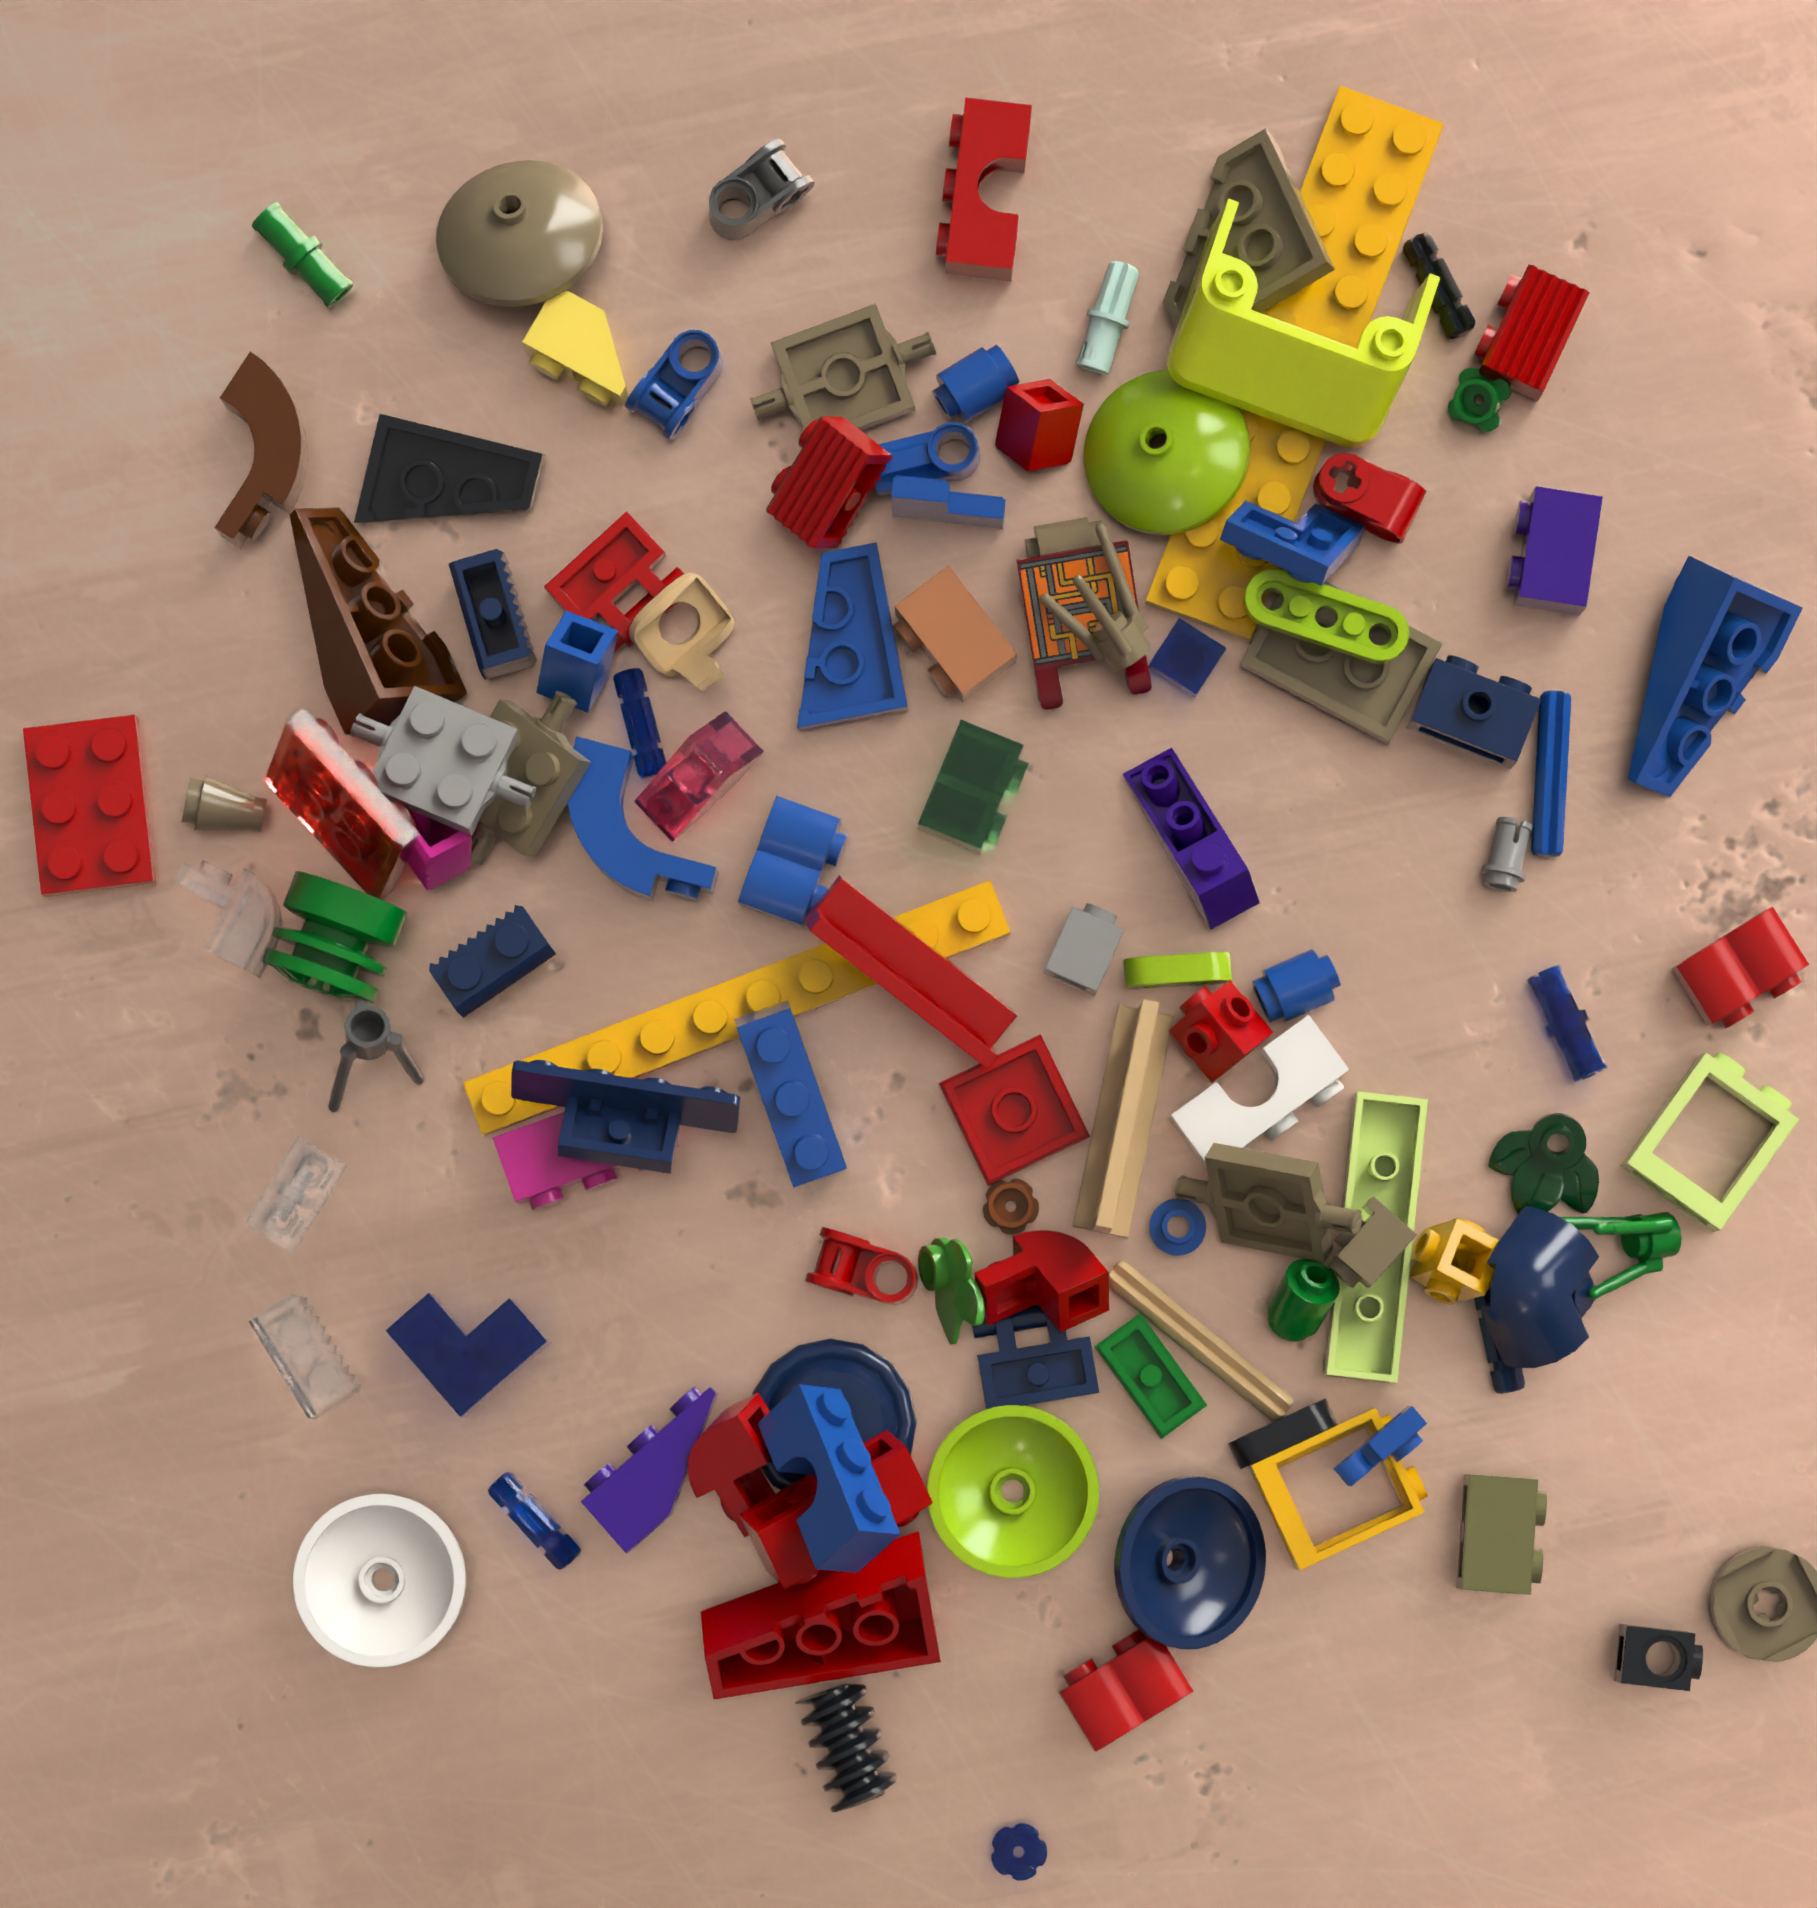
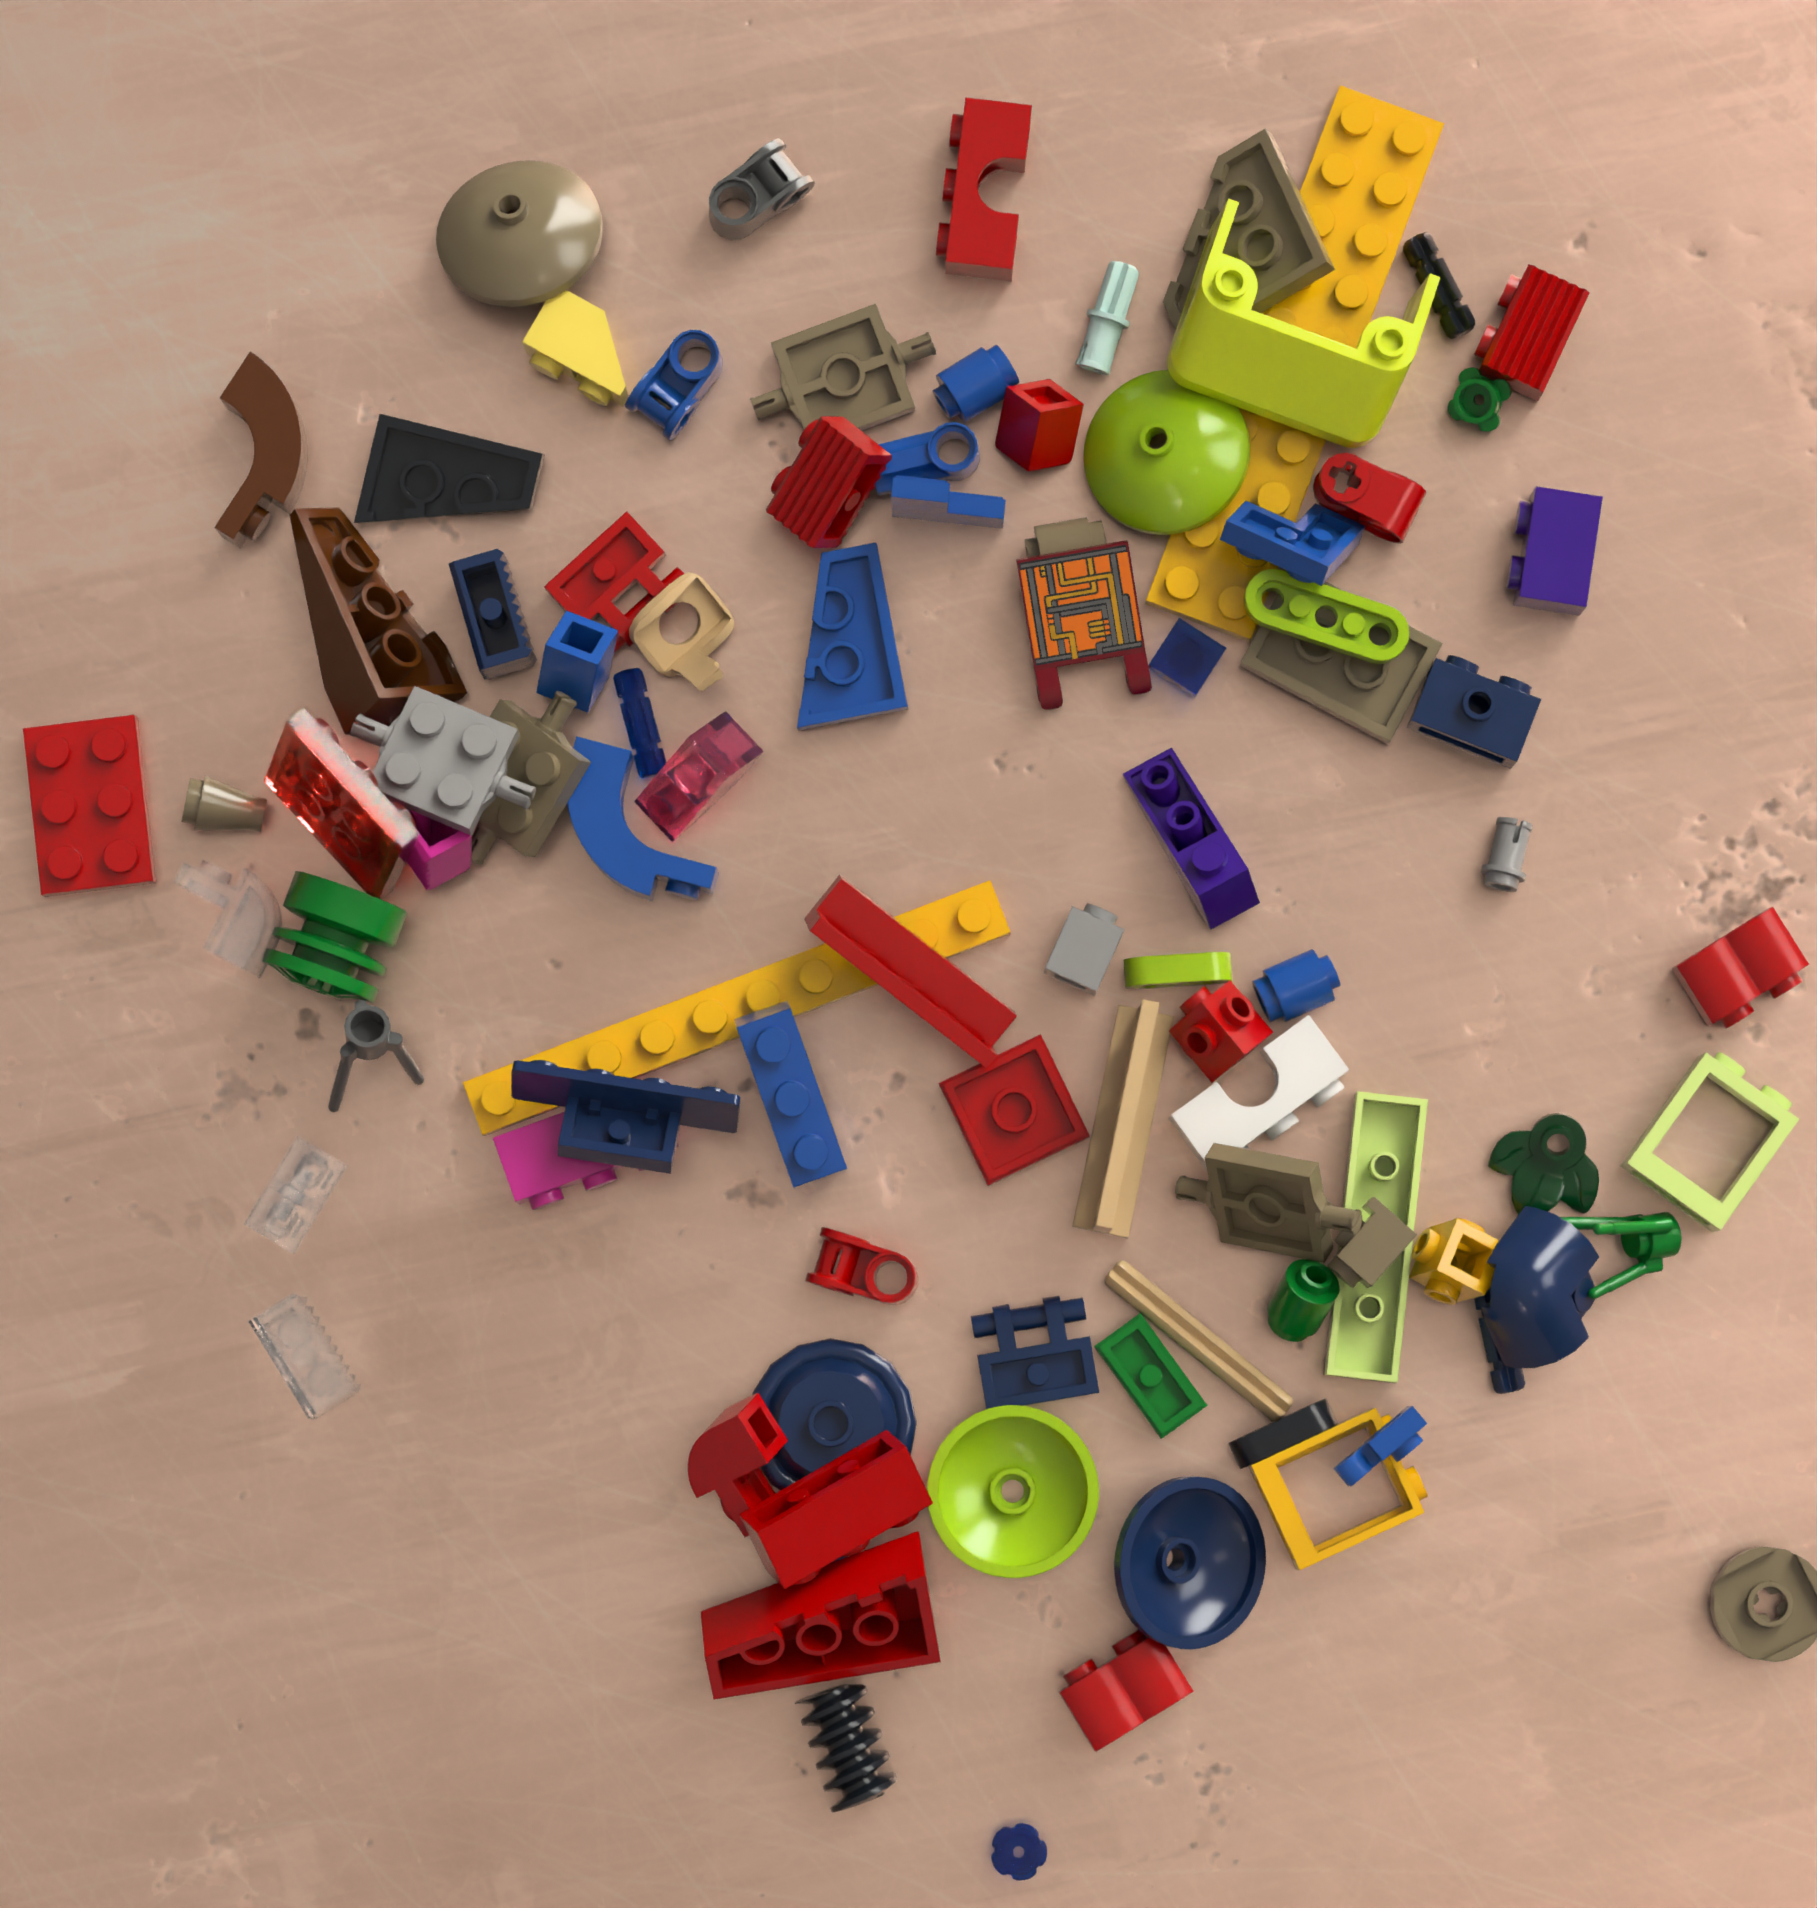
green pin [251,202,354,308] -> none
white dish [293,1494,466,1667] -> none
clear blue brick [385,1293,552,1417] -> none
dark blue brick [429,905,556,1018] -> none
clear blue axle [488,1472,581,1570] -> none
dark purple slope [581,1387,718,1553] -> none
blue brick [738,796,848,928] -> none
blue arch [758,1384,901,1573] -> none
nougat brick [893,565,1017,702] -> none
clear green piece [918,720,1029,855] -> none
bright green plate [918,1237,985,1345] -> none
red brick [974,1230,1110,1333] -> none
dark orange plate [983,1179,1039,1235] -> none
dark tan plant [1040,523,1151,671] -> none
blue plate [1149,1199,1206,1256] -> none
olive brick [1456,1474,1547,1595] -> none
clear blue pin [1527,965,1608,1083] -> none
blue axle [1531,690,1571,857] -> none
black brick [1614,1624,1703,1691] -> none
blue wedge [1628,556,1803,797] -> none

